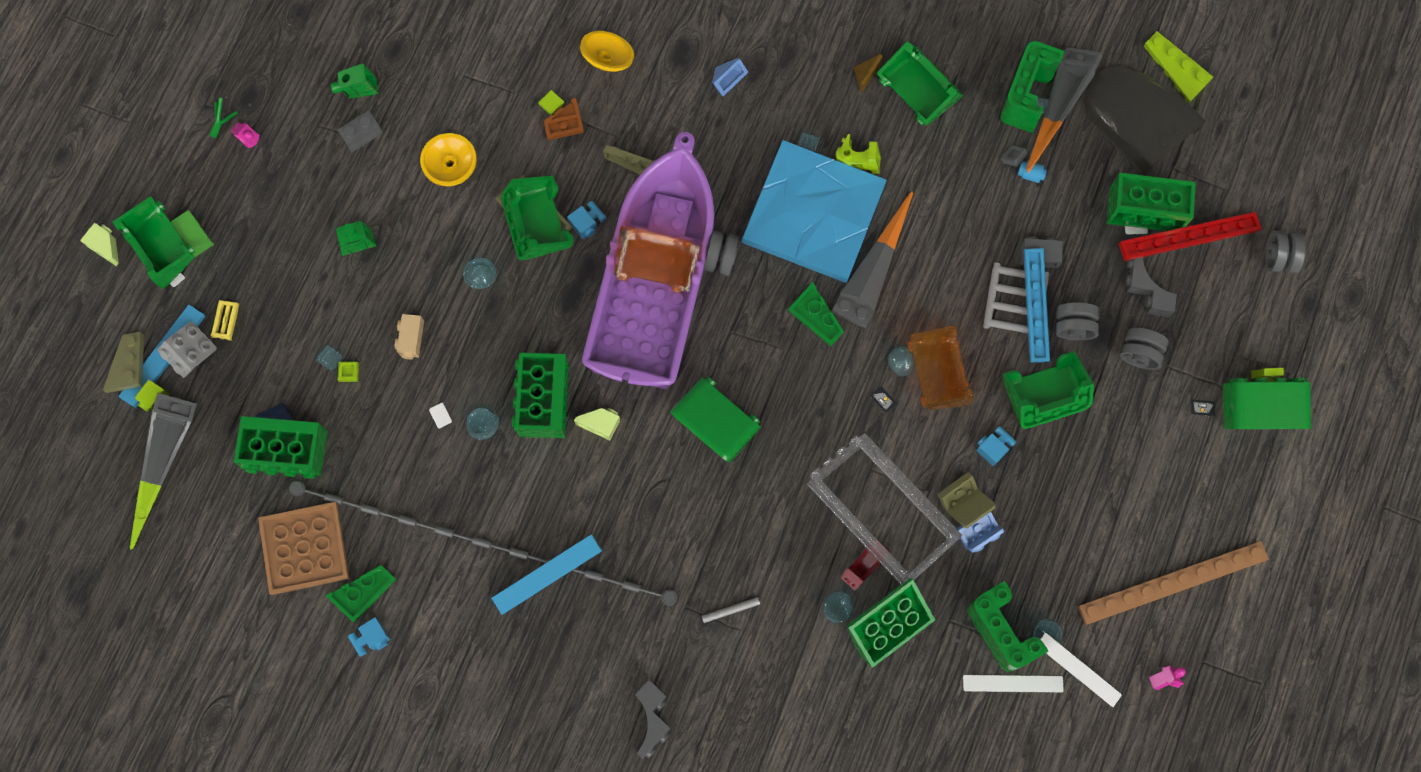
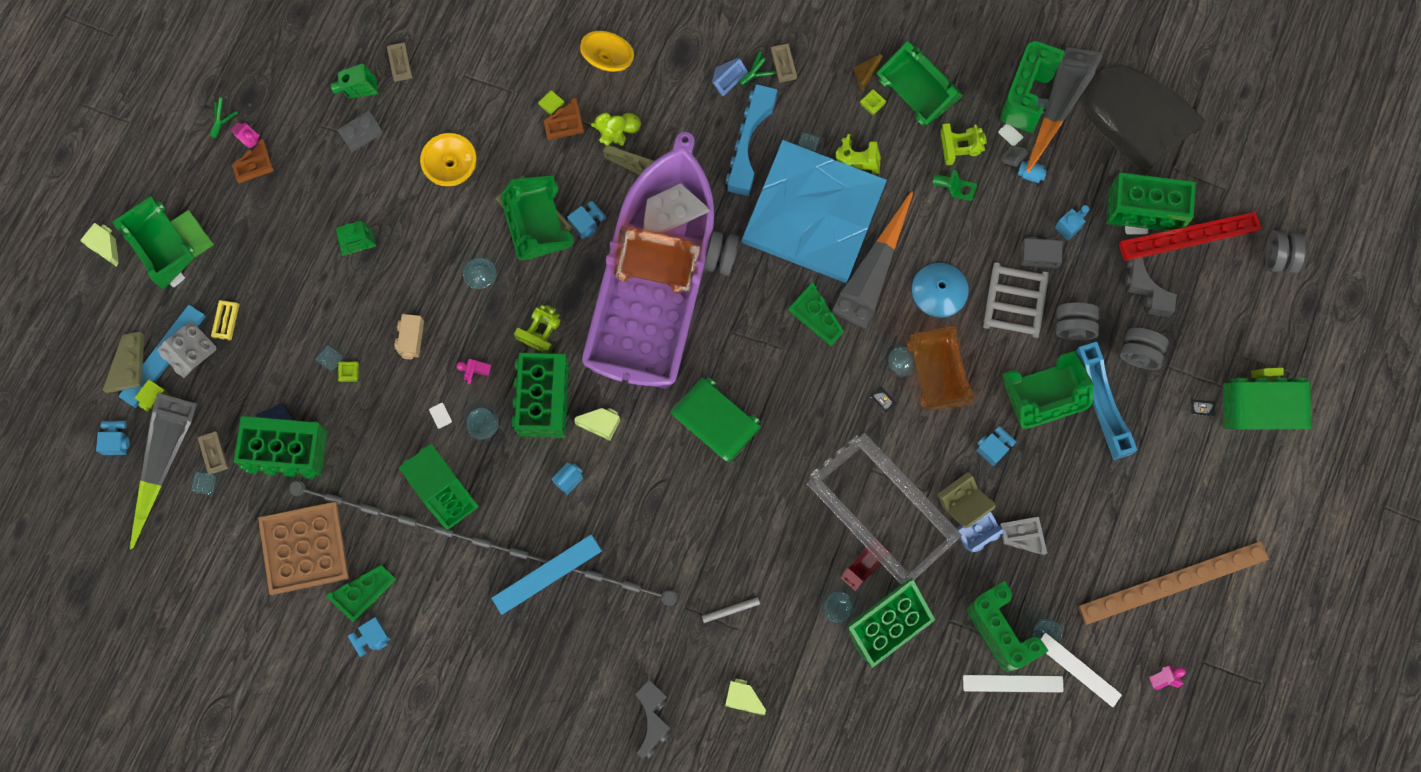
dark azure tile [1023,248,1050,363] -> none
lime wing [1144,31,1213,104] -> none
none -> dark azure brick [96,421,130,455]
none -> clear light blue tile [191,472,216,495]
none -> dark tan plate [198,431,229,475]
none -> dark orange wing [232,139,274,183]
none -> dark tan plate [387,42,412,82]
none -> green brick [398,444,478,530]
none -> dark pink piece [456,359,491,385]
none -> lime tile [514,305,560,354]
none -> dark azure brick [552,462,583,495]
none -> lime animal [591,113,641,146]
none -> light grey wing [642,184,710,241]
none -> dark azure arch [725,84,777,196]
none -> yellowish green slope [725,679,766,715]
none -> green plant [738,51,776,87]
none -> dark tan plate [770,44,797,83]
none -> lime tile [860,89,886,115]
none -> dark azure dish [912,263,969,318]
none -> green bracket [933,170,977,201]
none -> lime tile [940,123,987,165]
none -> white sticker [998,124,1023,146]
none -> light grey wing [999,517,1047,555]
none -> dark azure brick [1055,205,1089,241]
none -> dark azure arch [1075,342,1137,460]

